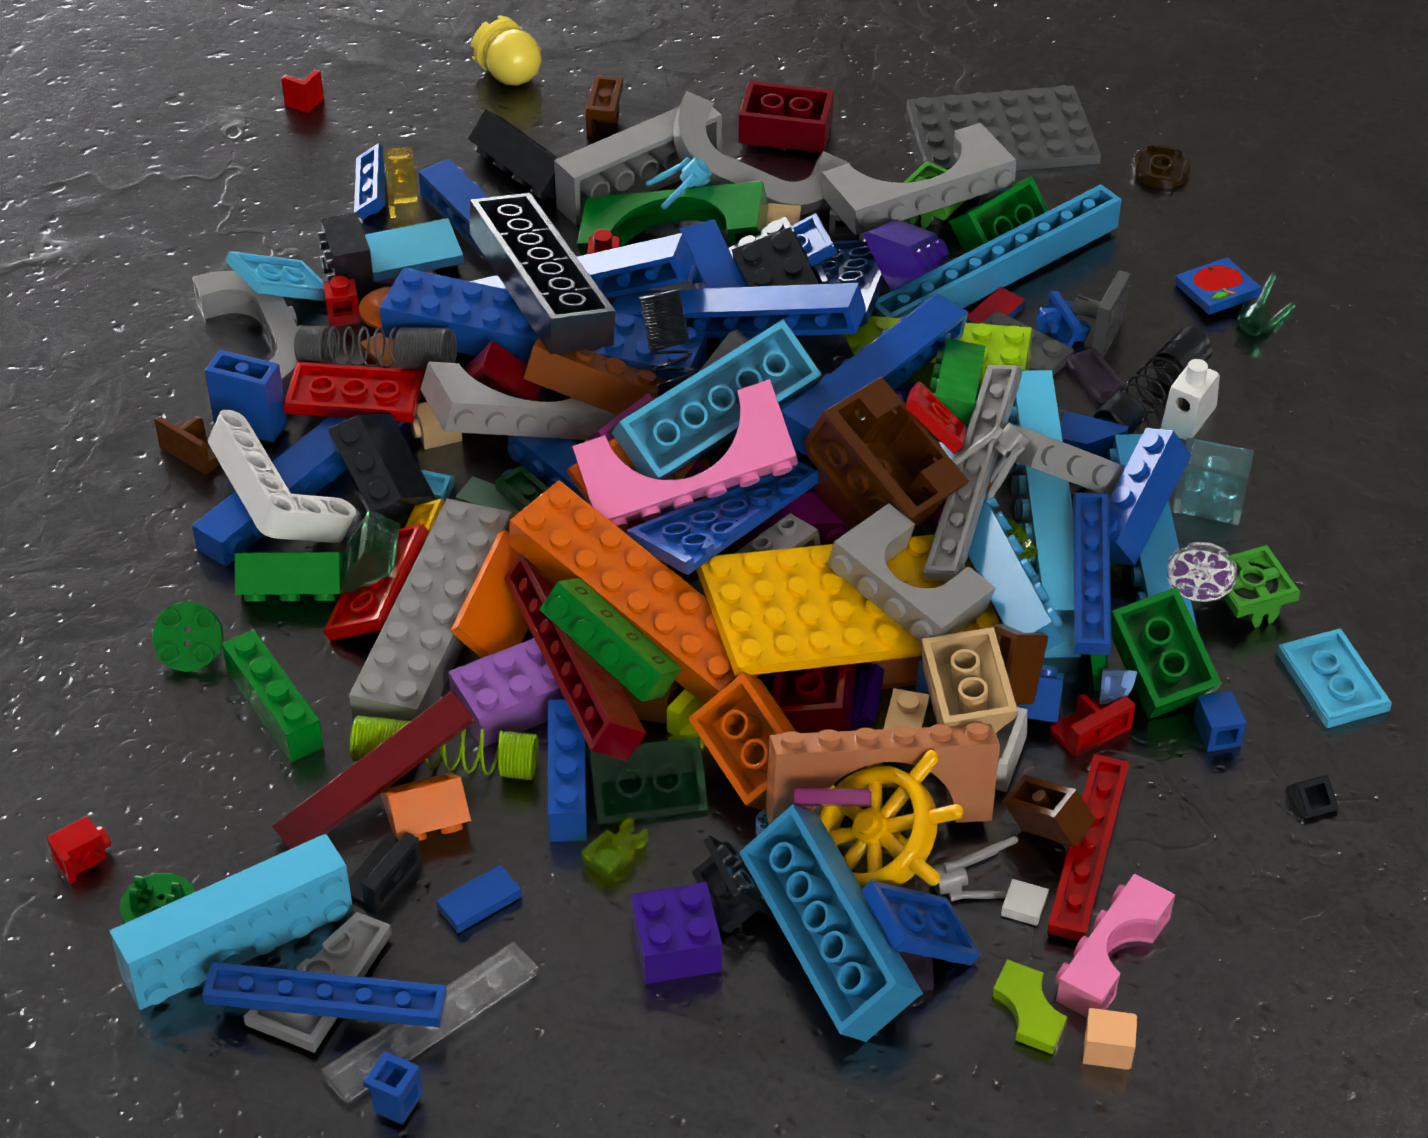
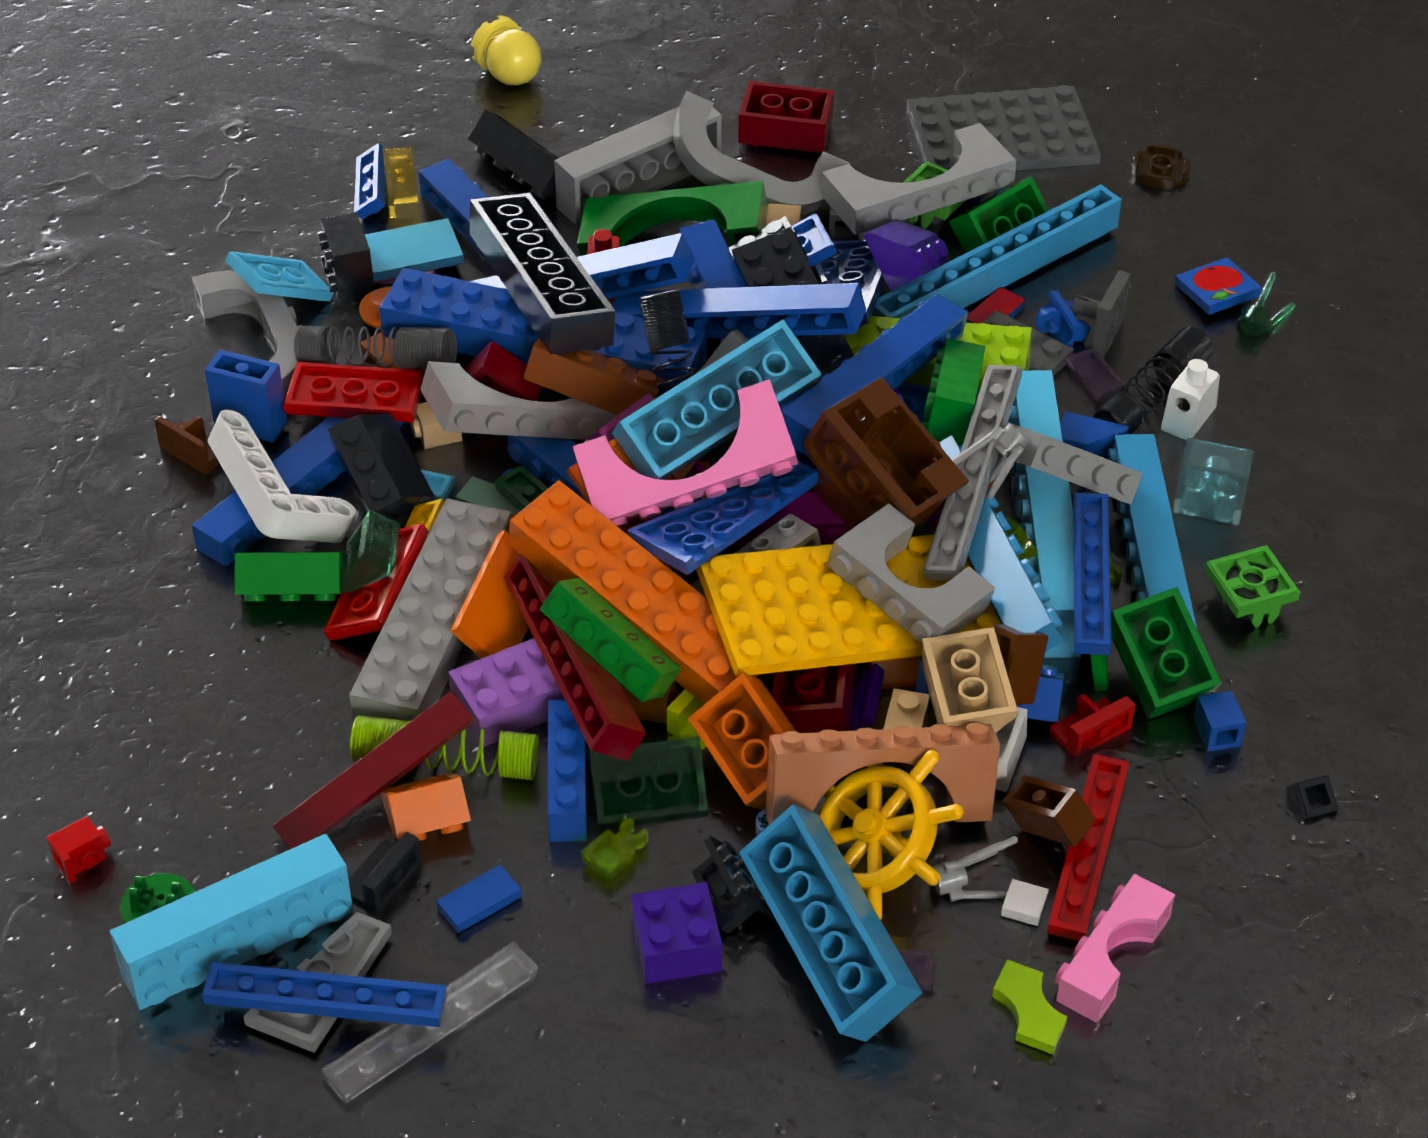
green plate [152,601,224,672] -> none
green brick [221,629,324,763] -> none
red panel [281,70,324,113] -> none
red brick [323,276,360,327] -> none
blue brick [363,1051,423,1125] -> none
reddish brown panel [586,75,623,137] -> none
medium azure plant [646,157,712,224] -> none
magenta tile [794,788,872,807] -> none
blue plate [861,880,981,966] -> none
red tile [905,382,967,455] -> none
light nougat panel [1082,1008,1137,1070] -> none
light blue tile [1099,668,1137,705] -> none
blue brick [1109,428,1192,565] -> none
clear tile [1167,542,1237,602] -> none
medium azure tile [1276,628,1392,729] -> none

